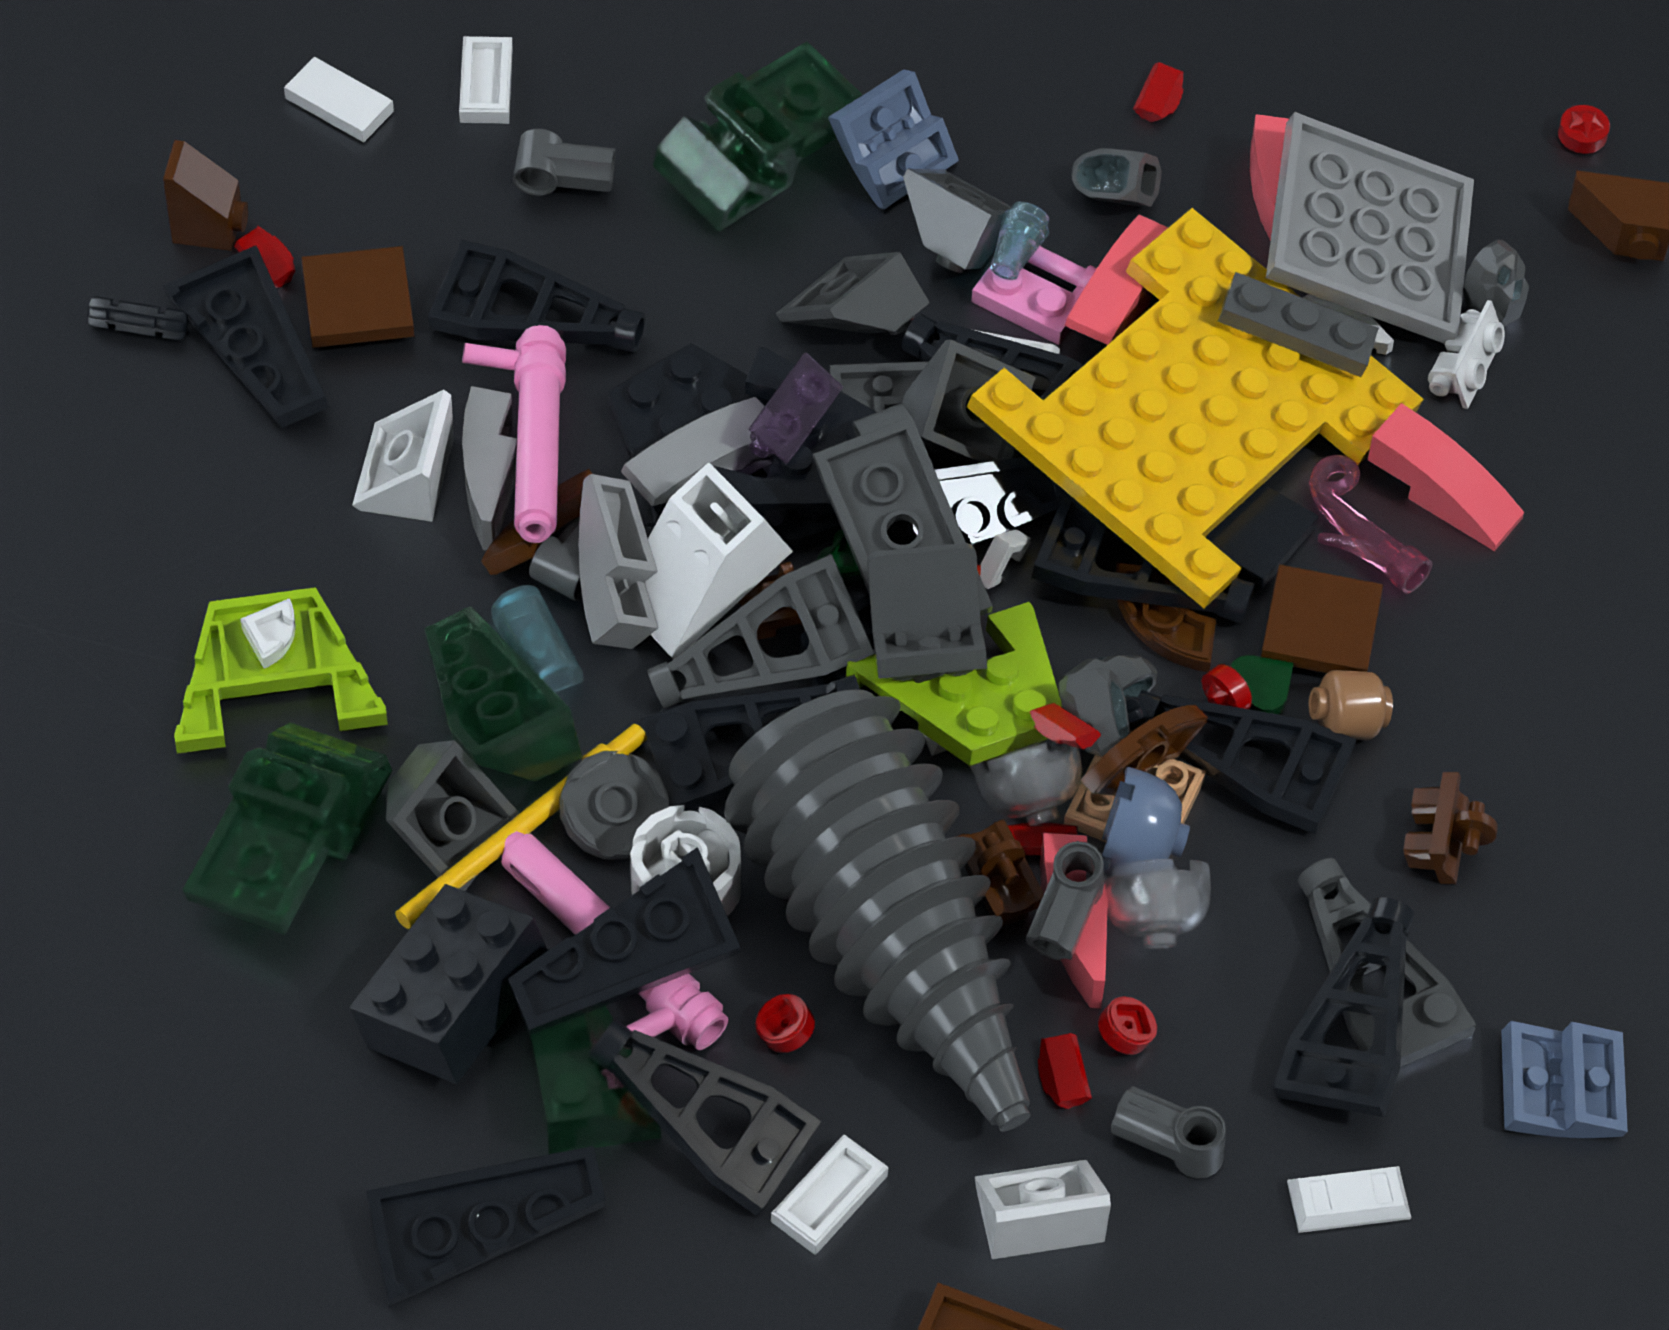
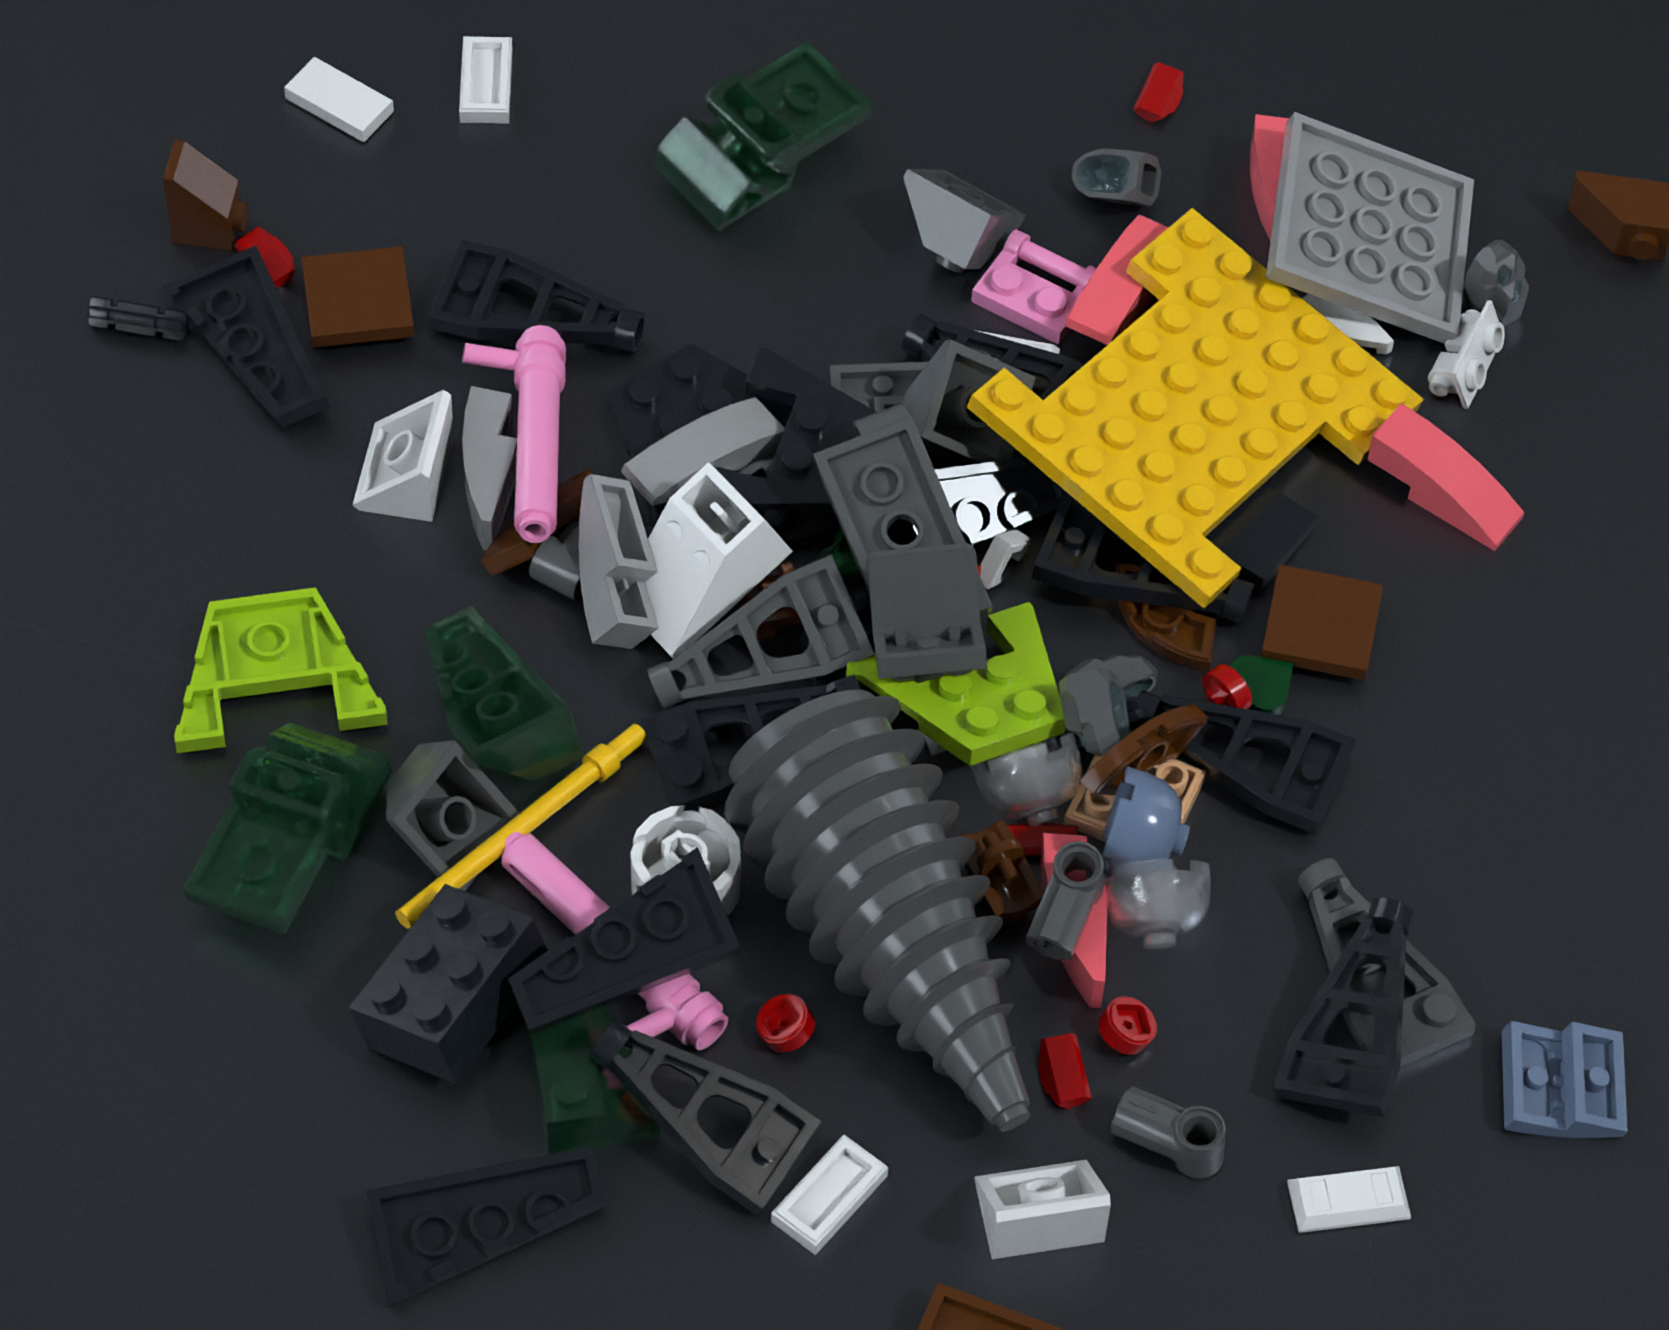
white tile [240,599,296,669] -> none
clear light blue brick [491,585,583,700] -> none
dark grey piece [512,129,615,196] -> none
dark grey tile [559,751,669,860] -> none
clear purple hinge [748,353,843,464] -> none
dark grey slope [776,252,930,335] -> none
sand blue slope [828,69,959,209] -> none
clear light blue cone [990,202,1049,280] -> none
red piece [1030,703,1101,750] -> none
dark grey plate [1218,272,1379,377] -> none
clear pink plant [1309,455,1433,594] -> none
medium nougat head [1309,670,1393,741] -> none
reddish brown hips [1403,772,1498,884] -> none
red tile [1558,105,1610,154] -> none

